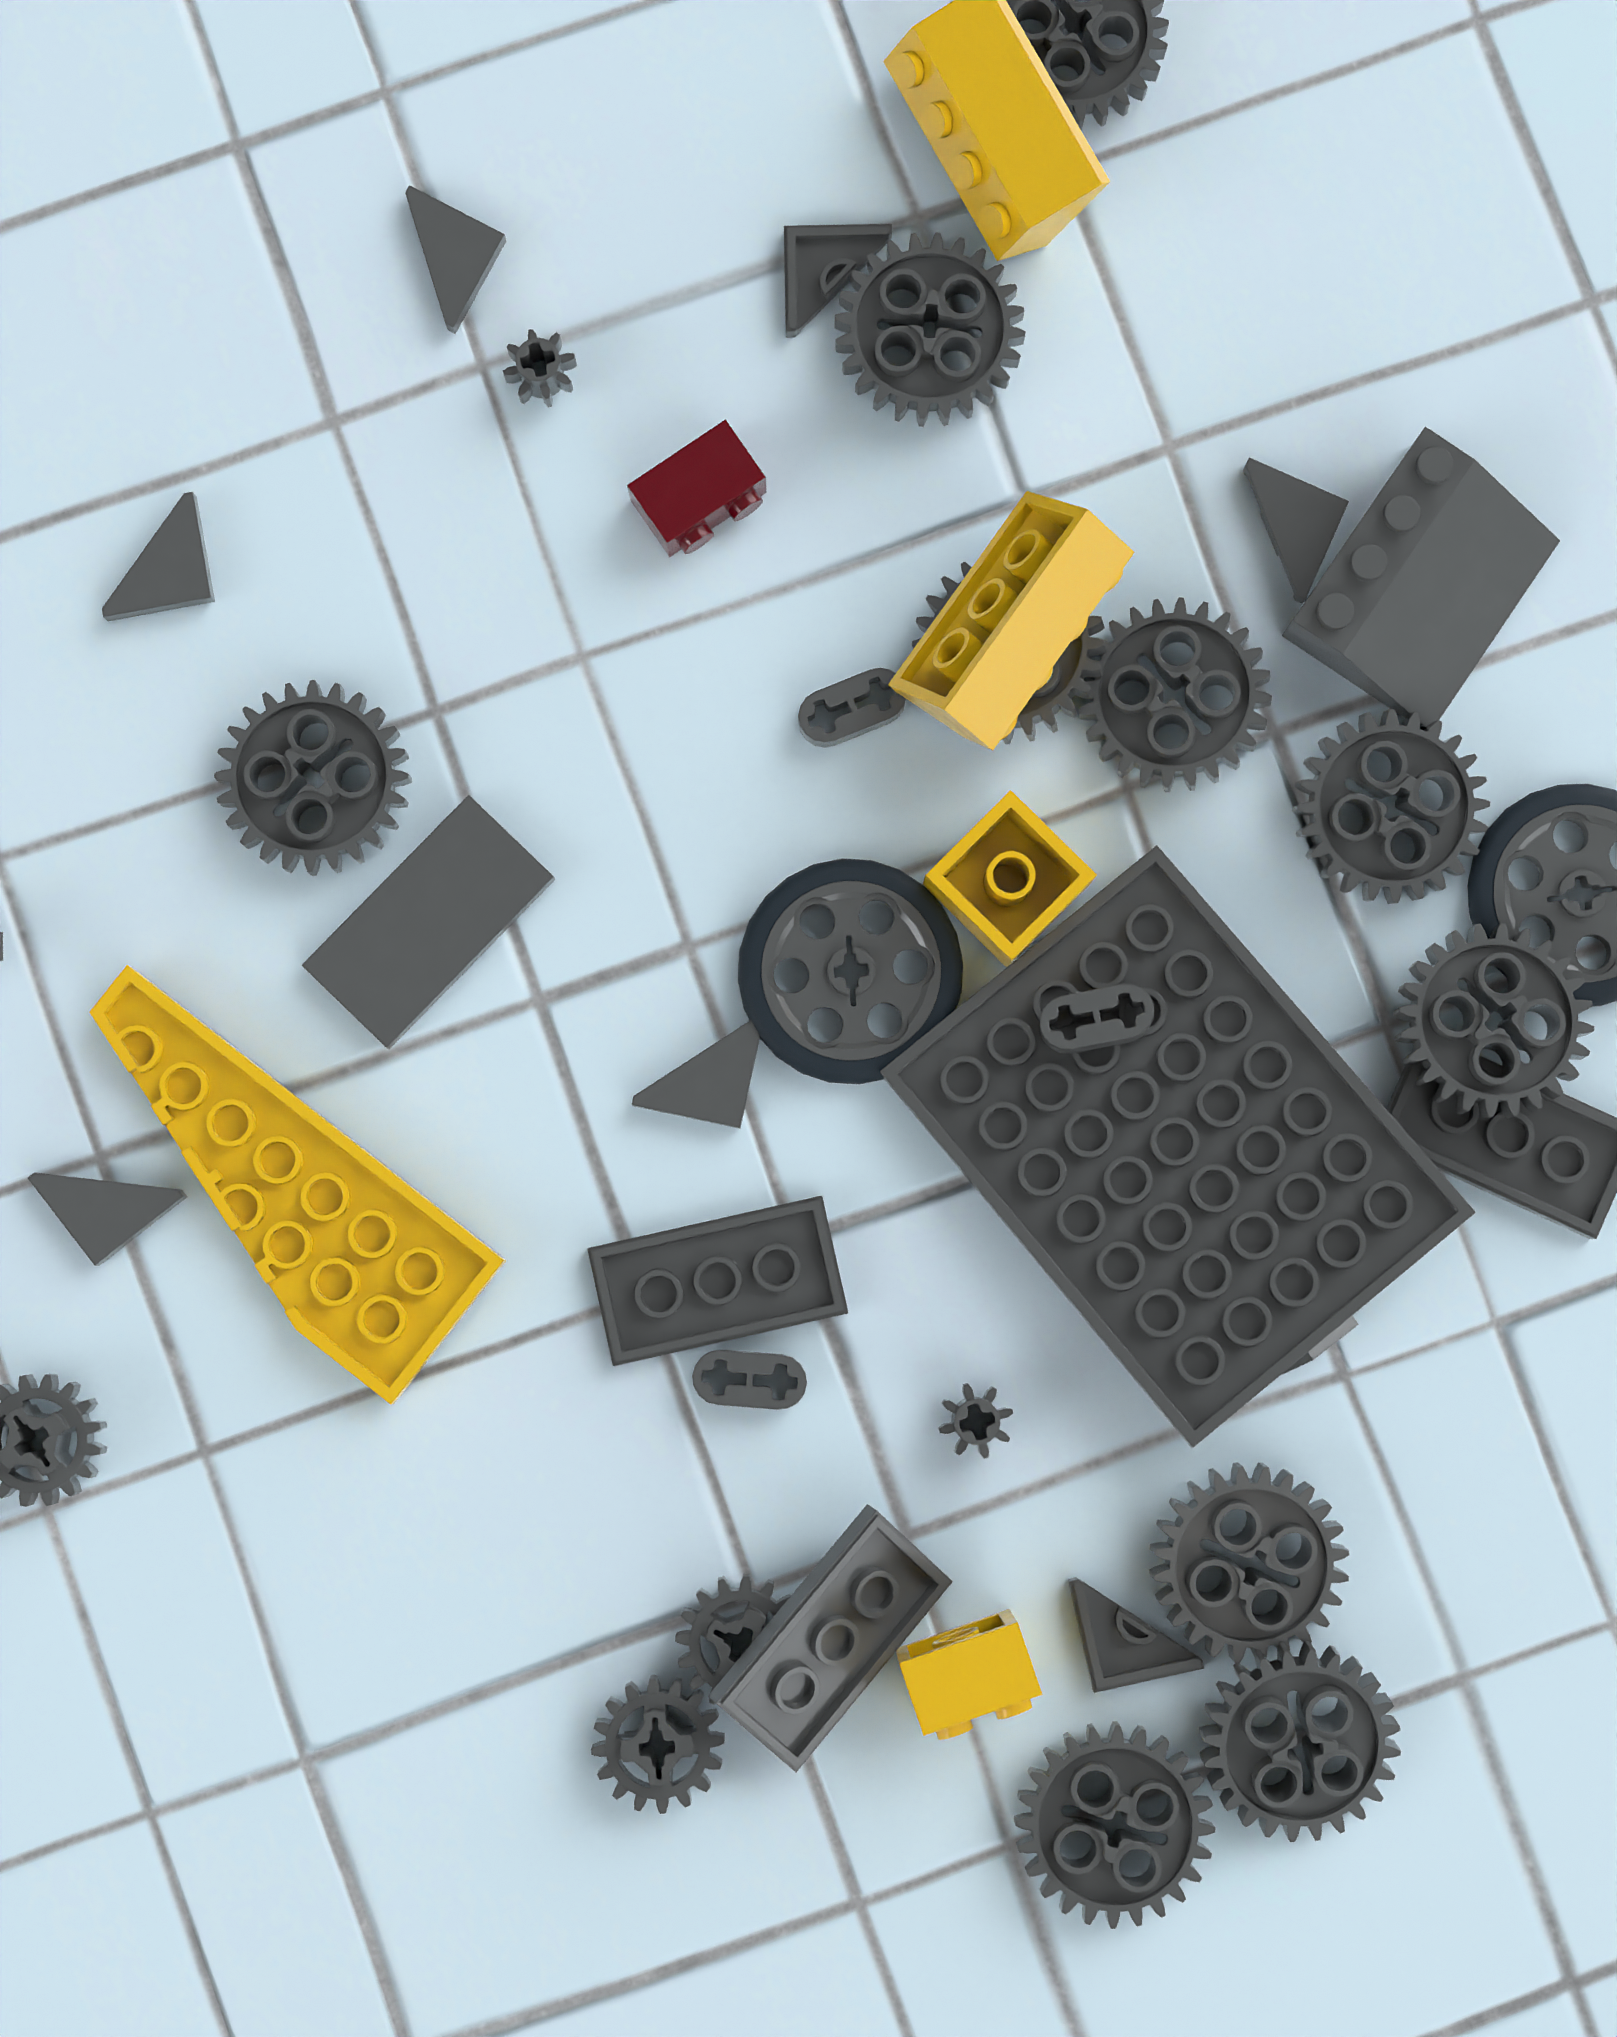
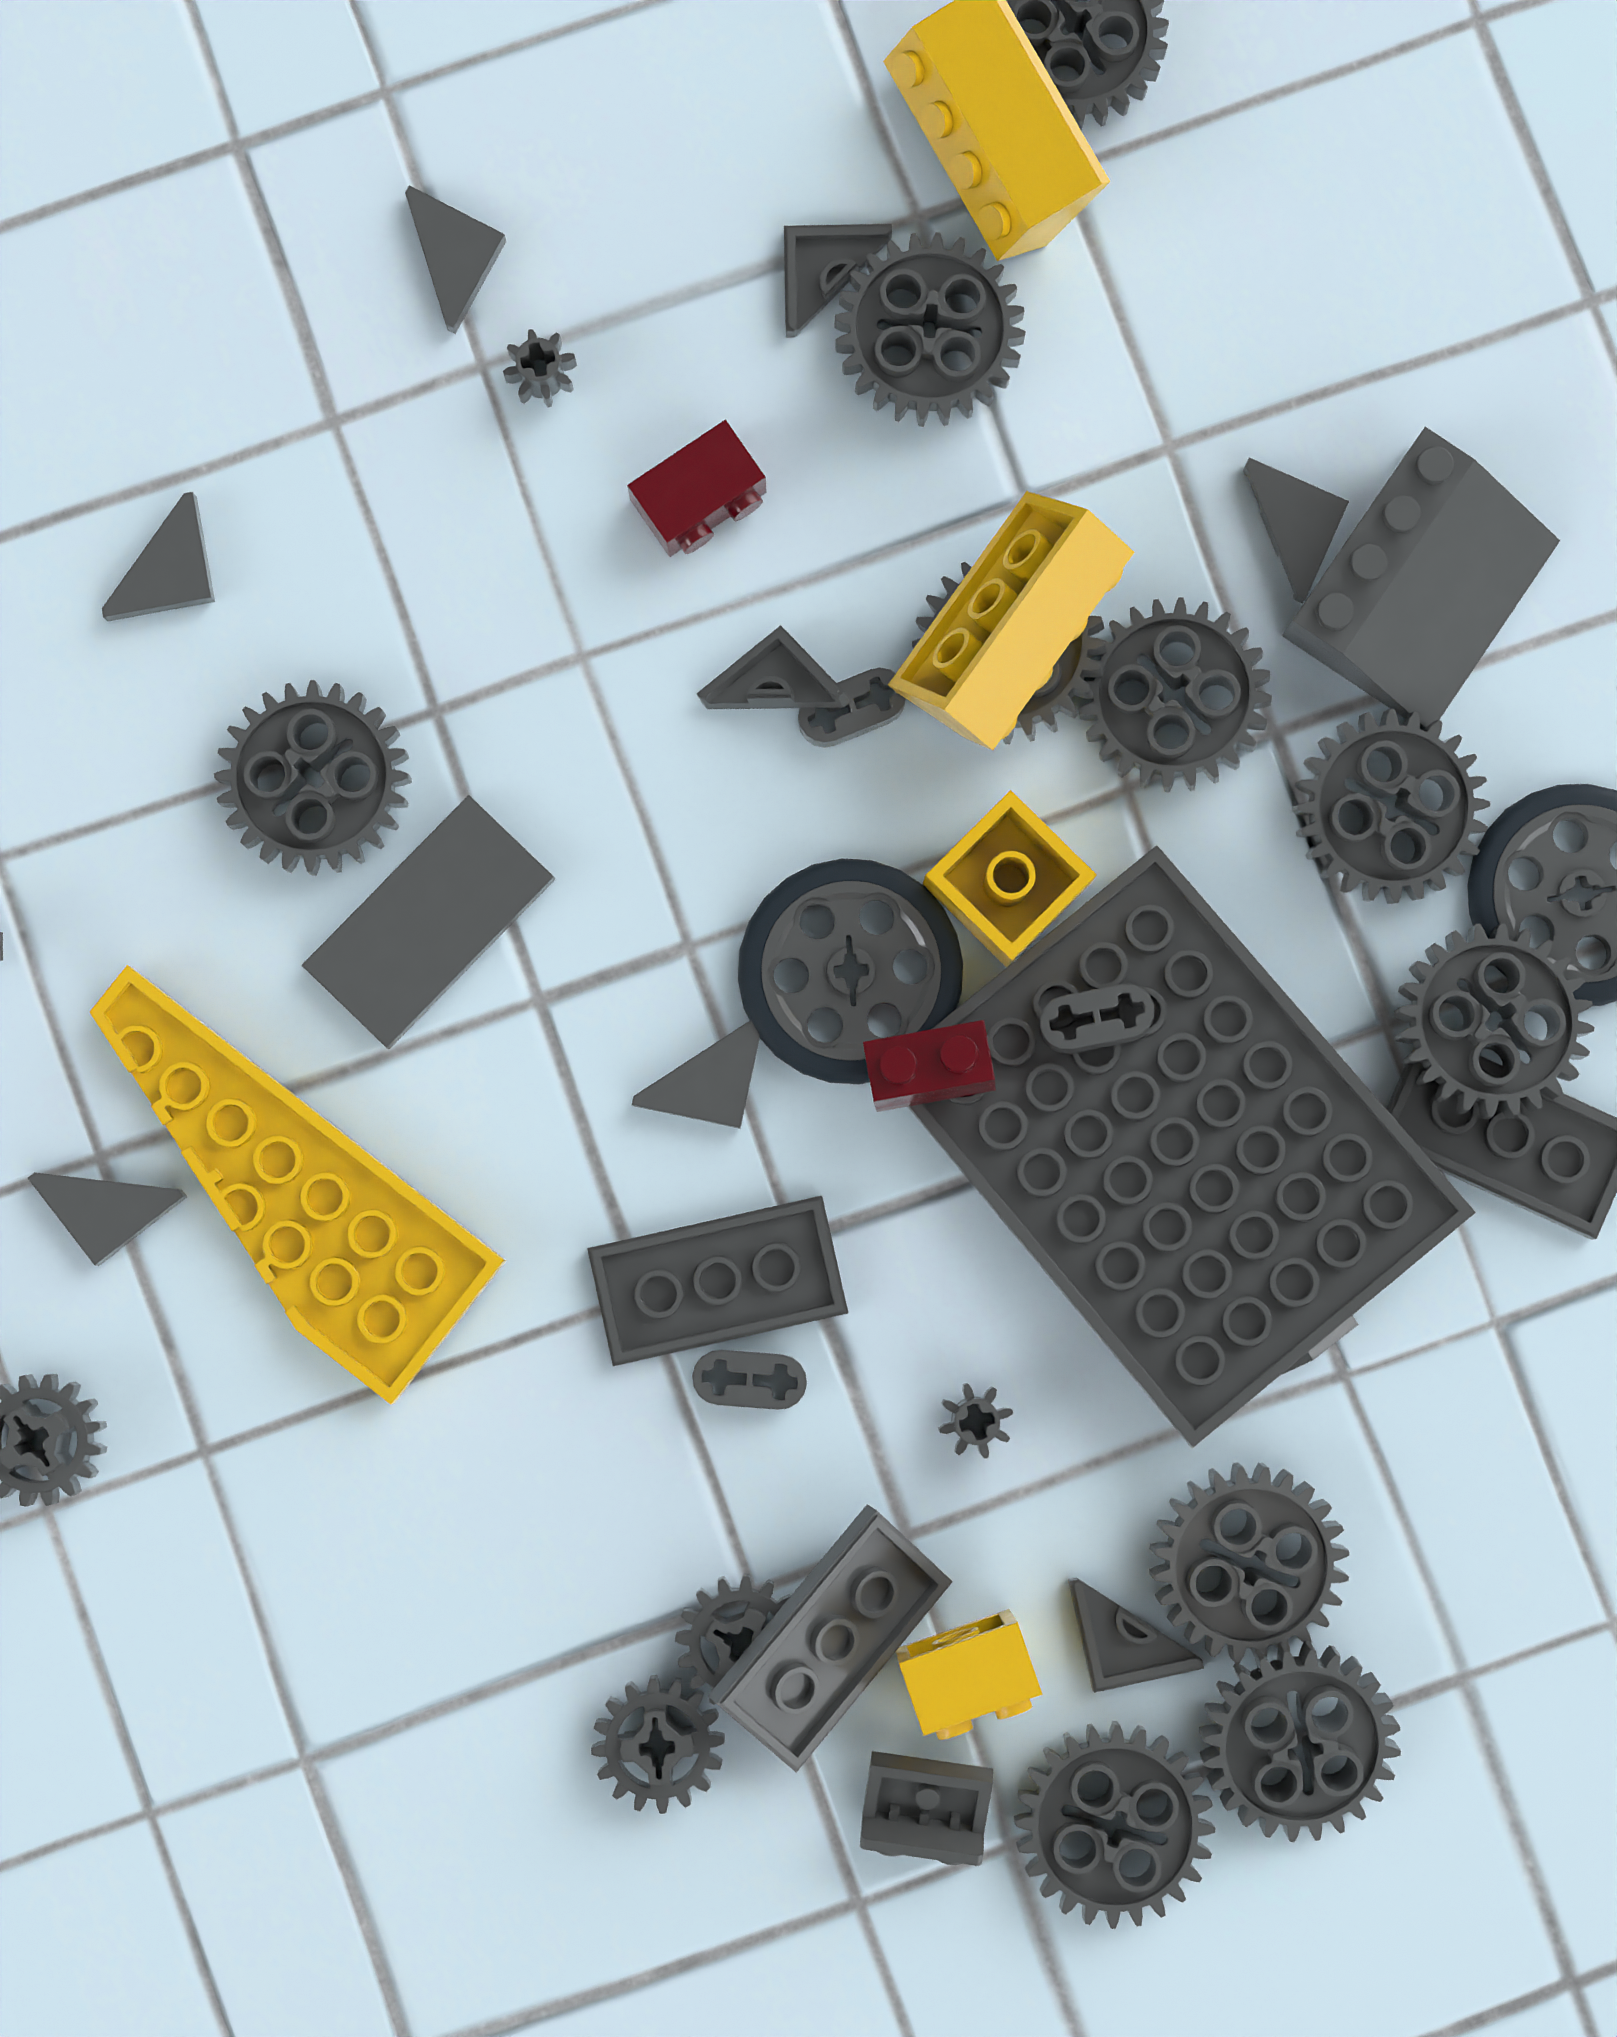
none -> dark grey tile [697,625,850,709]
none -> dark grey bracket [860,1751,993,1866]
none -> dark red brick [863,1020,996,1112]

